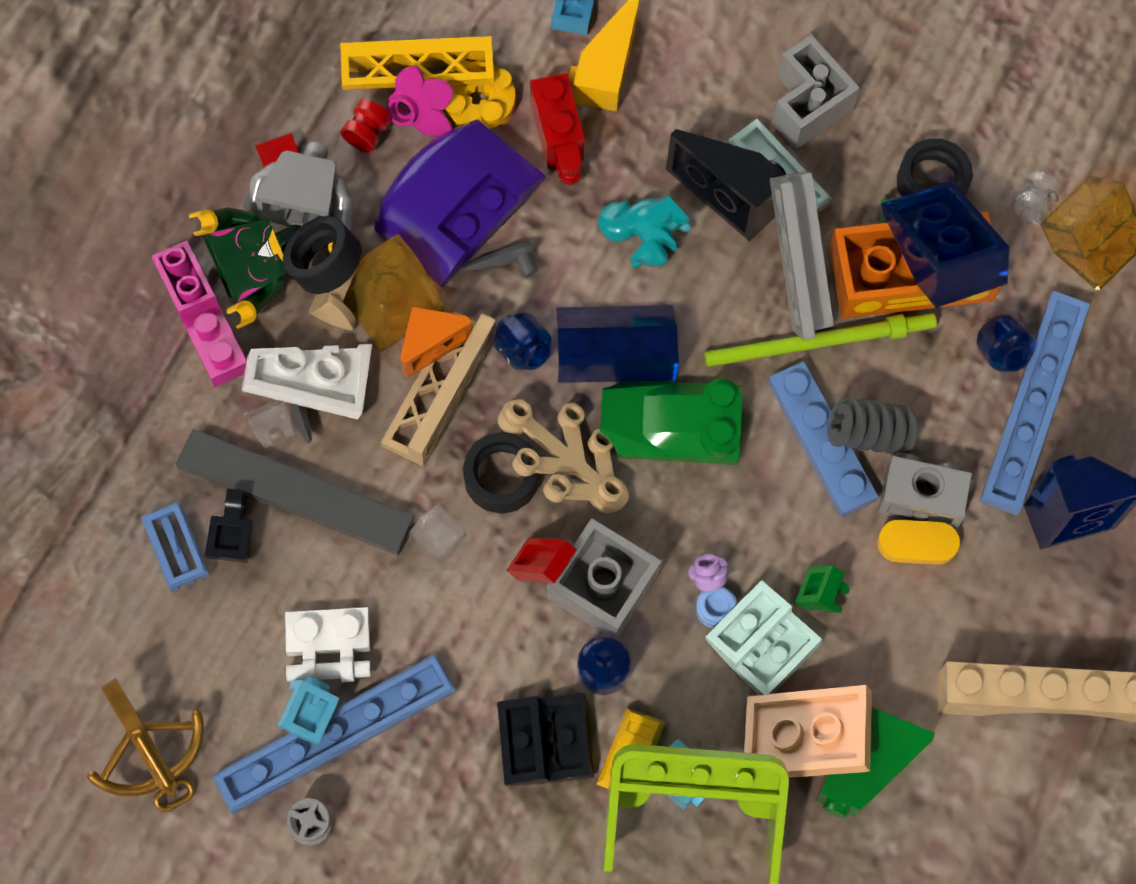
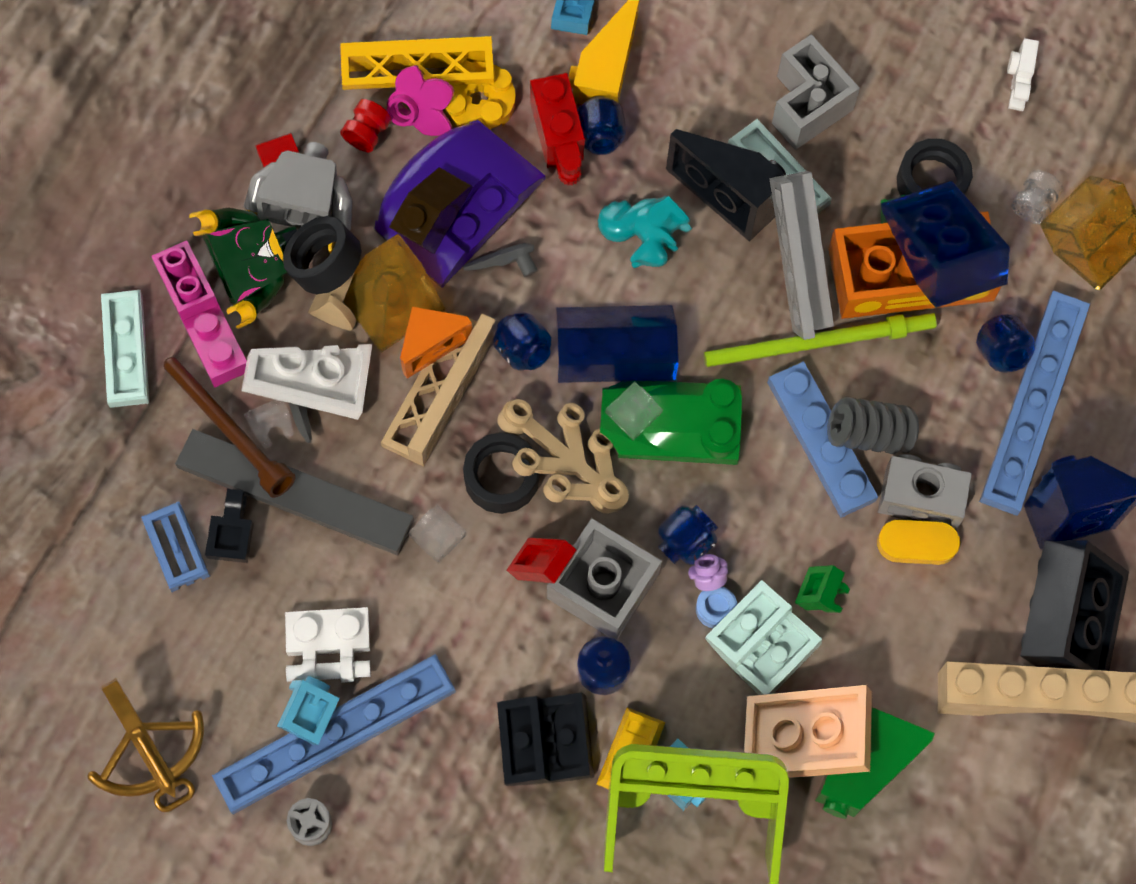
none -> light aqua tile [101,290,150,408]
none -> reddish brown piece [164,357,296,498]
none -> dark brown slope [389,167,473,254]
none -> clear blue head [577,96,626,155]
none -> clear tile [605,382,663,441]
none -> clear blue head [658,504,719,565]
none -> white plate [1007,38,1039,111]
none -> black slope [1020,540,1129,671]

